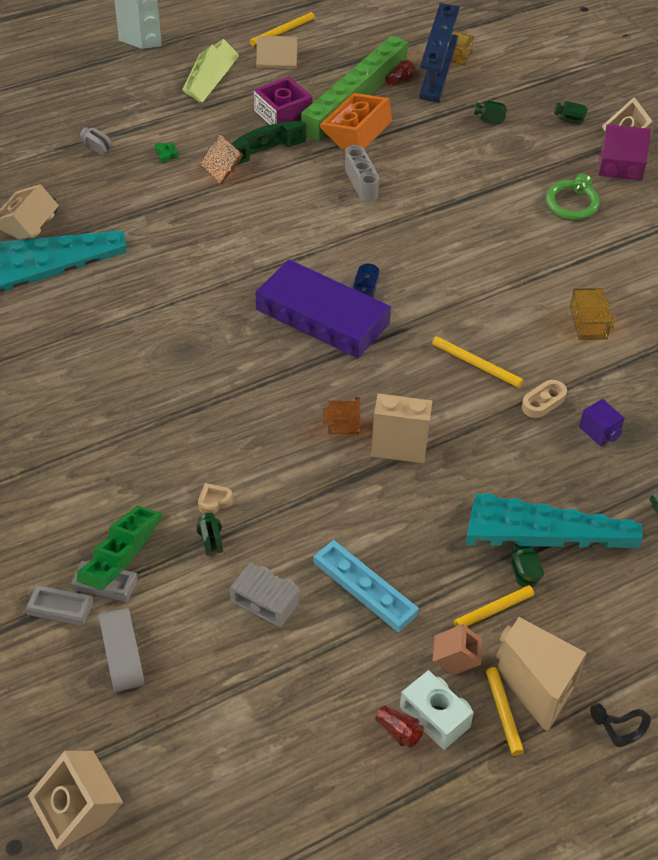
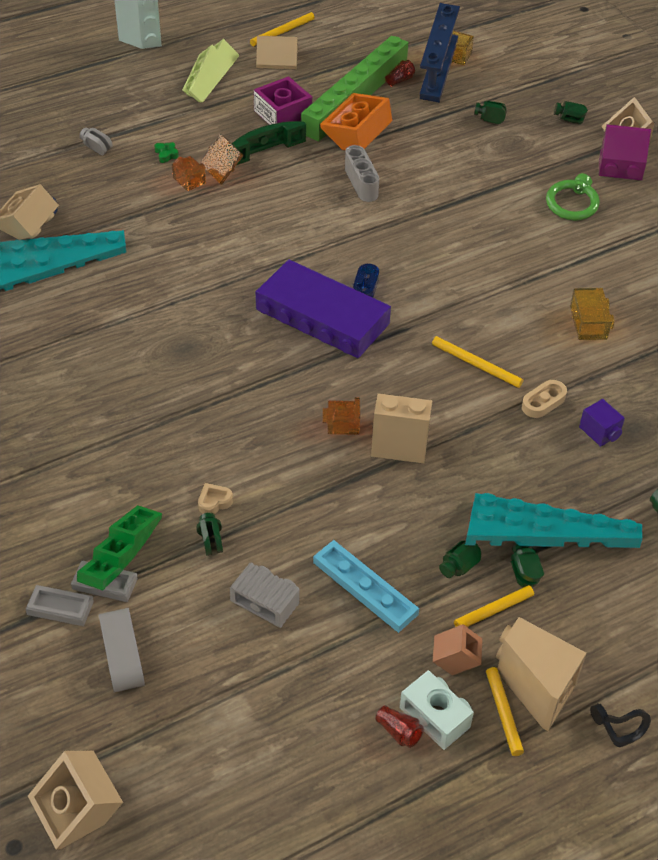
none -> clear orange brick [172,156,206,191]
none -> dark green arm [439,540,481,579]

